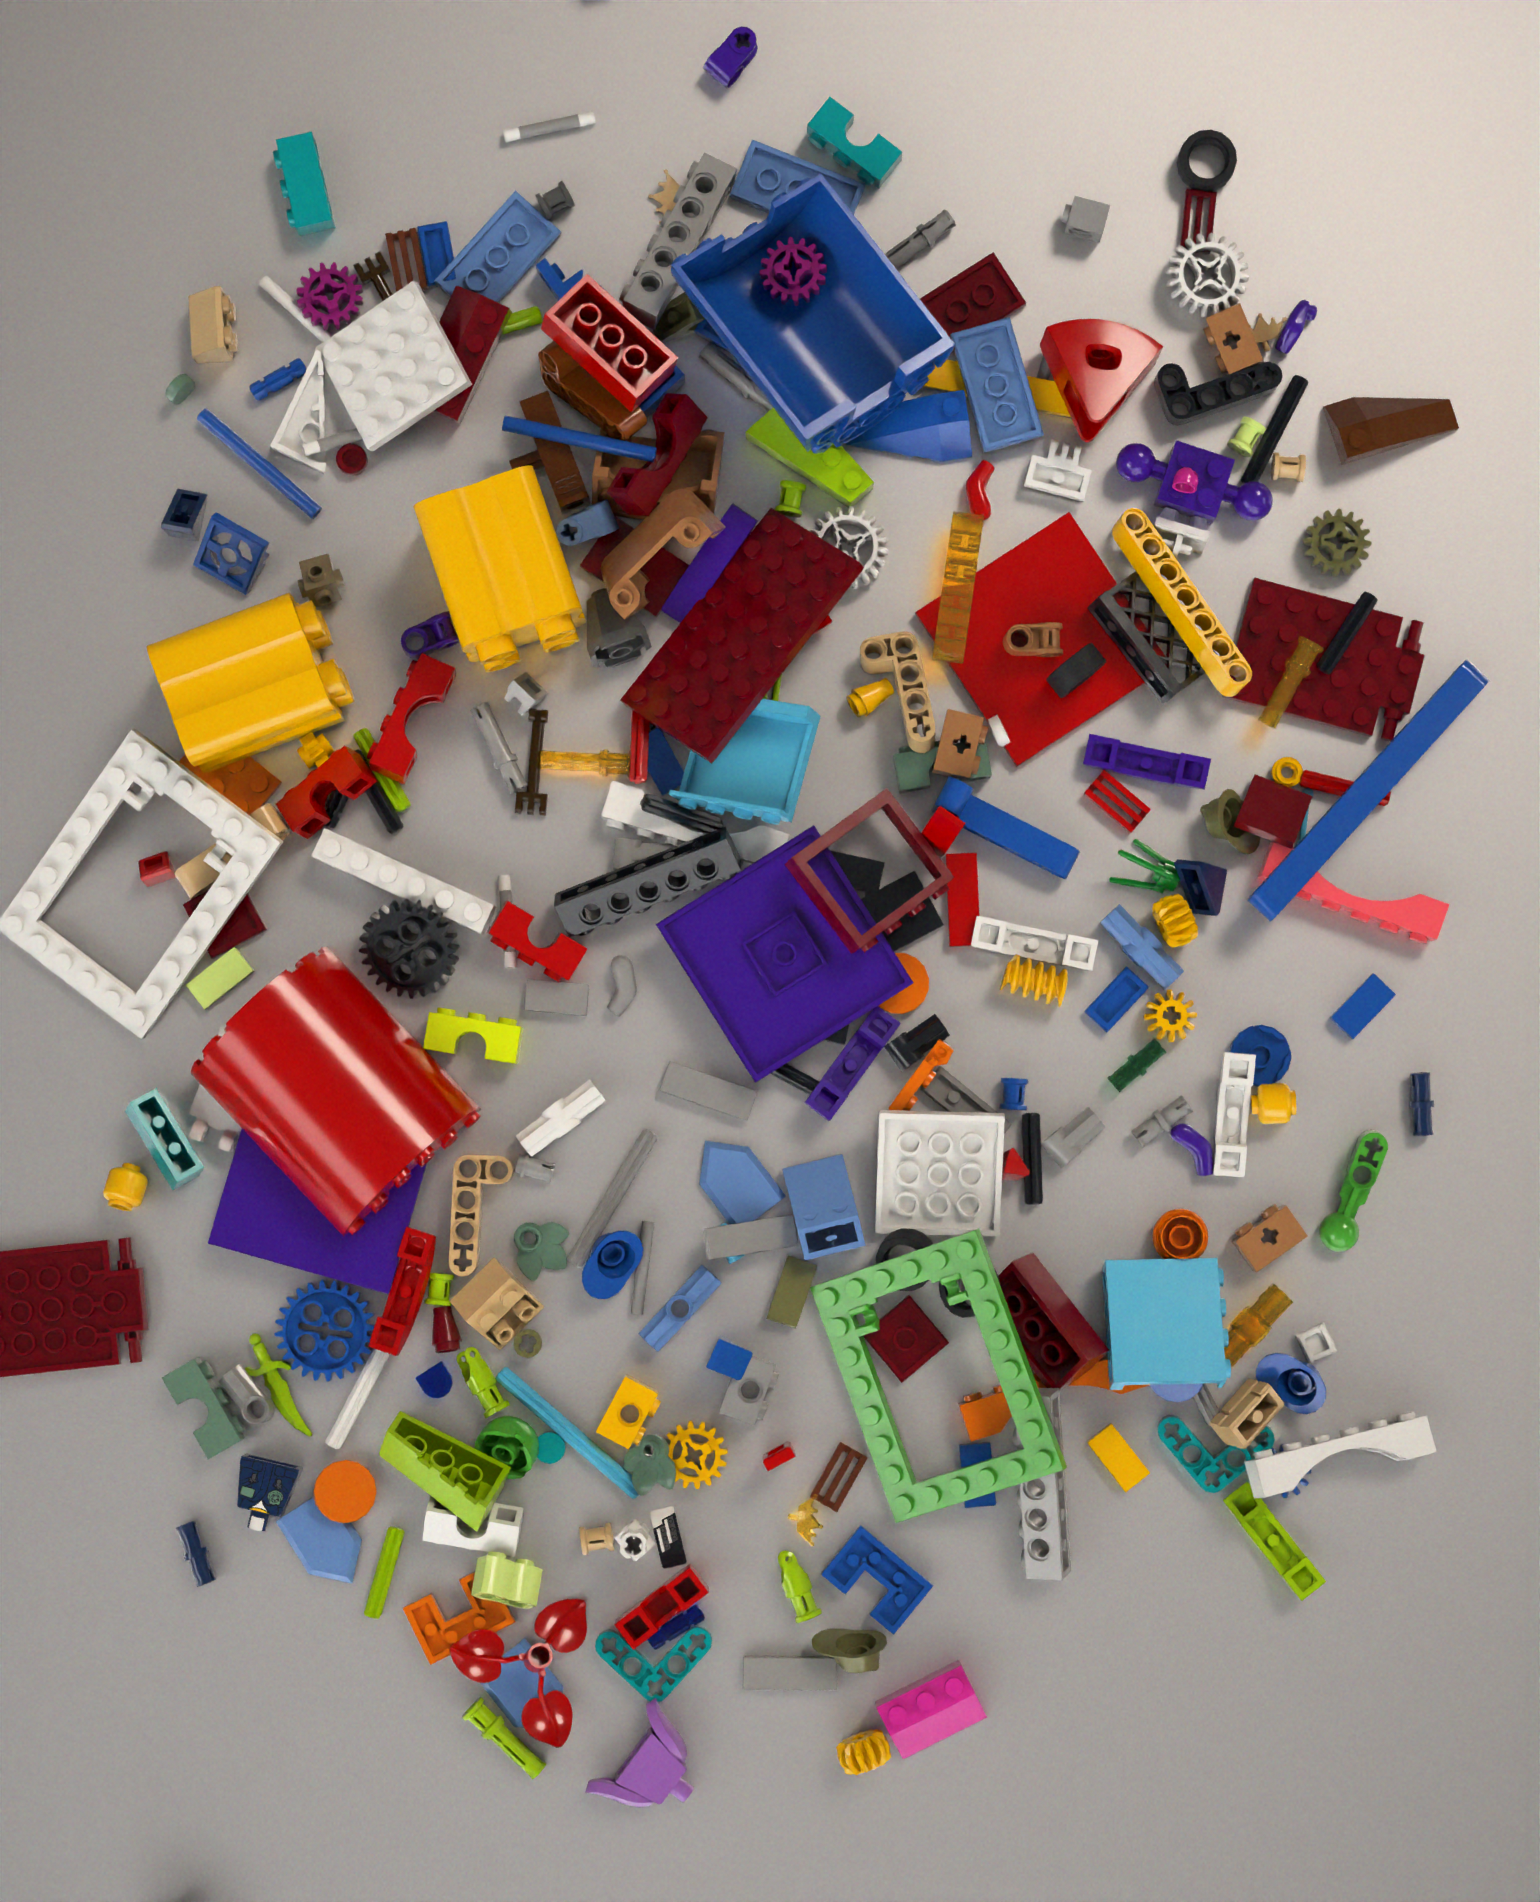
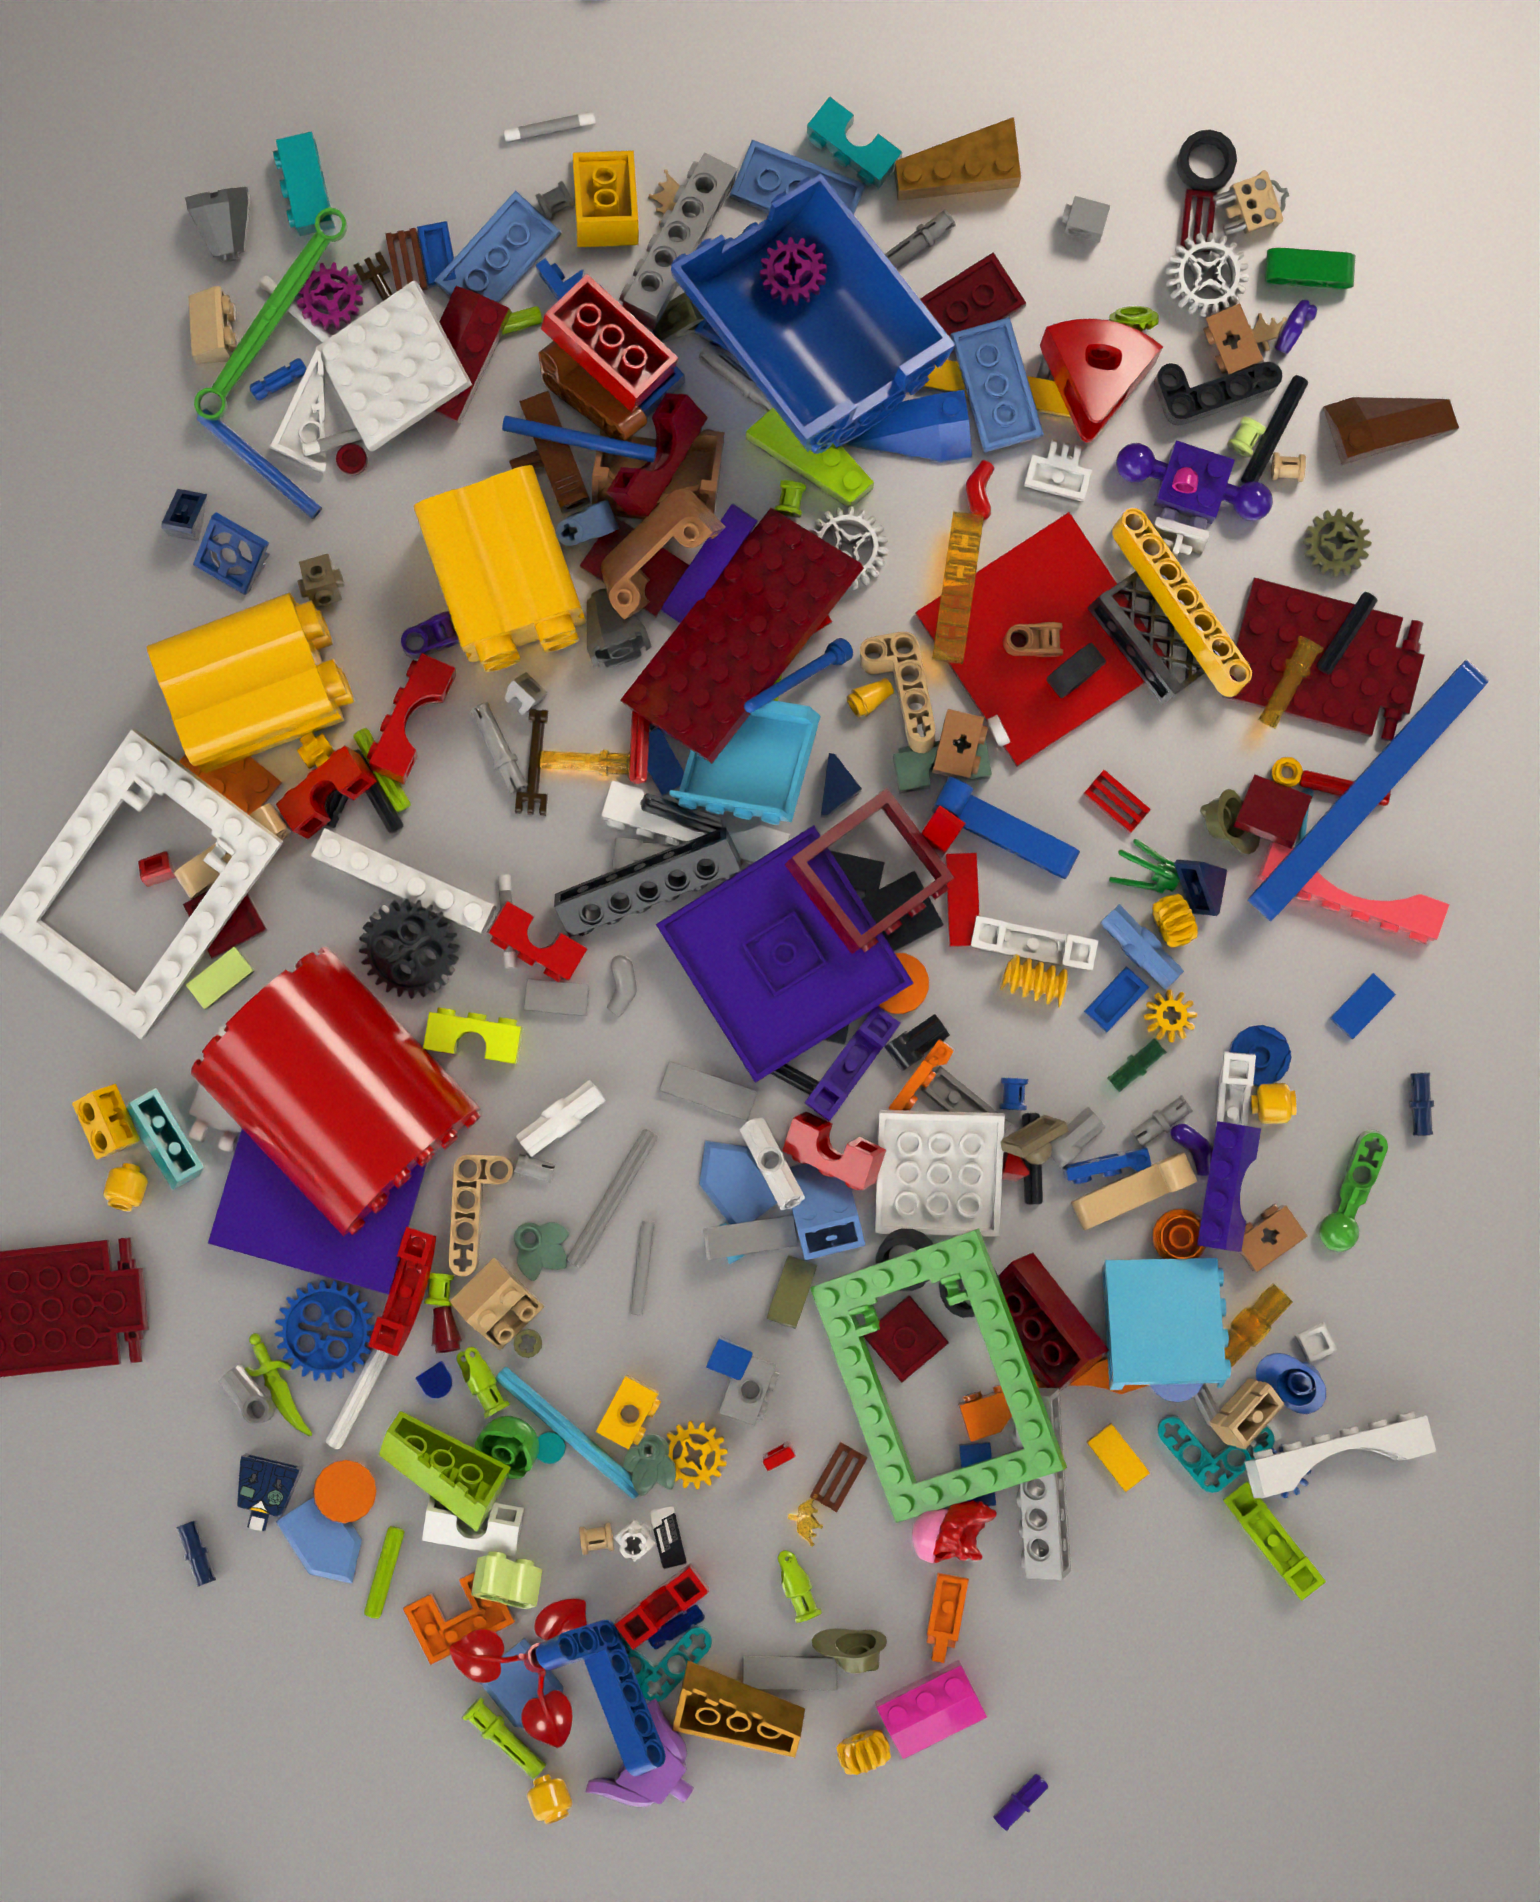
sand green arch [162,1357,245,1459] -> none
sand green tile [165,374,195,405] -> none
blue piece [582,1231,643,1299] -> none
medium blue piece [638,1265,722,1352] -> none
dark purple piece [703,26,758,88] -> none
blue plate [821,1525,933,1635] -> none
dark purple slope [1083,734,1211,790] -> none
none -> yellow brick [72,1083,140,1160]
none -> dark grey cone [185,187,251,262]
none -> bright green piece [194,208,348,421]
none -> yellow head [527,1774,572,1825]
none -> blue beam [536,1619,666,1777]
none -> yellow slope [573,150,639,247]
none -> pearl gold wedge [672,1661,805,1758]
none -> white piece [739,1117,805,1210]
none -> blue piece [744,638,853,713]
none -> arch [782,1111,886,1190]
none -> dark blue slope [821,753,862,818]
none -> pearl gold wedge [894,117,1021,201]
none -> red hair [912,1500,997,1564]
none -> orange hinge [926,1572,969,1663]
none -> dark purple axle [993,1774,1049,1831]
none -> dark tan tile [1000,1115,1068,1165]
none -> blue hinge [1062,1147,1151,1184]
none -> tan beam [1071,1152,1197,1230]
none -> lime gear [1109,306,1159,332]
none -> dark purple arch [1197,1121,1261,1252]
none -> tan piece [1213,170,1289,236]
none -> green beam [1265,248,1356,289]

